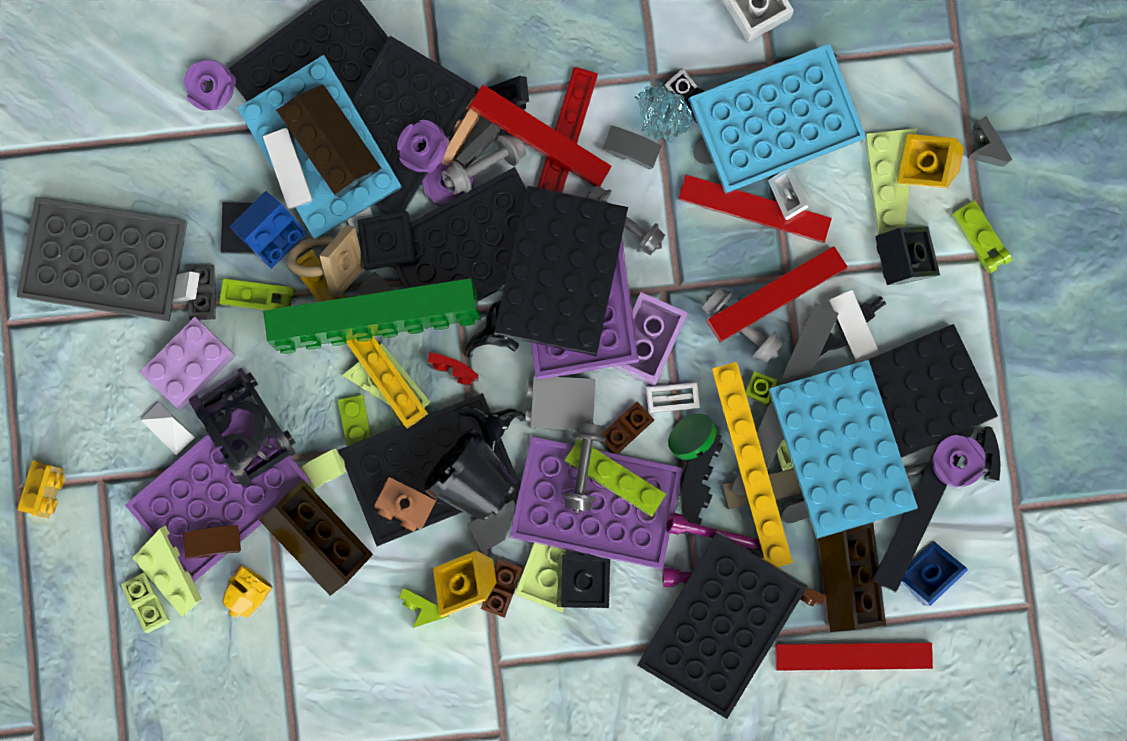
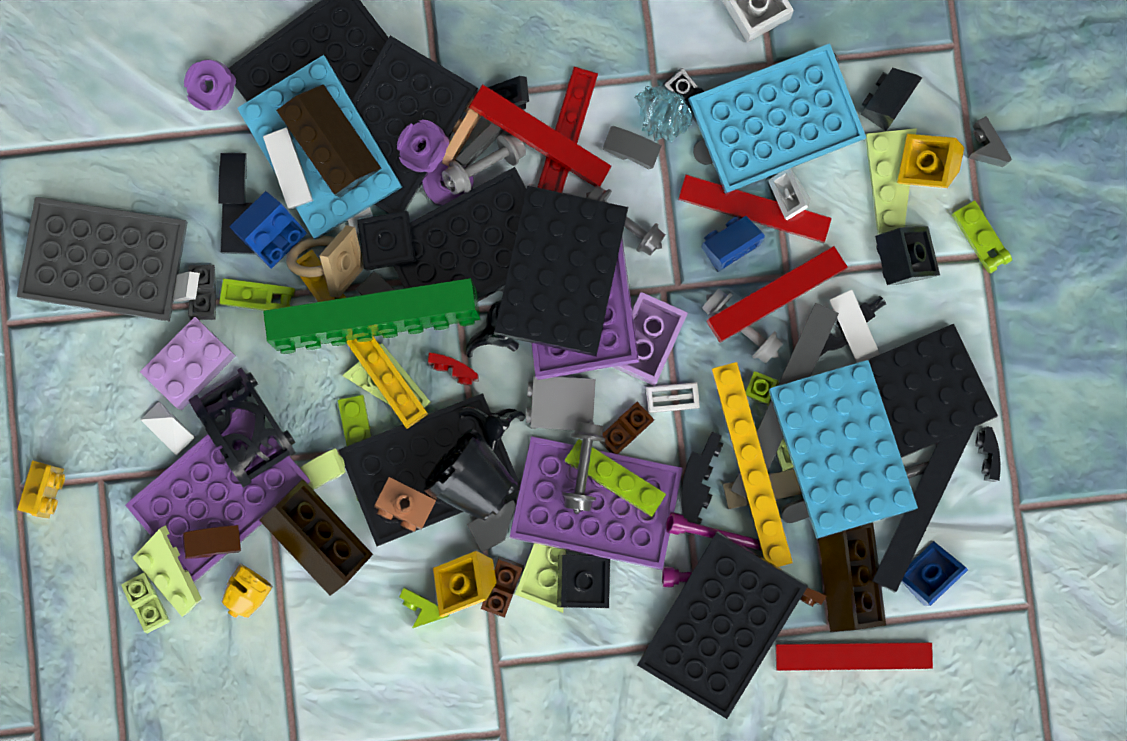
green tile [668,413,717,460] -> none
medium lavender plate [931,435,985,488] -> none
none -> black slope [218,153,247,204]
none -> blue slope [701,216,765,272]
none -> black slope [861,67,922,131]

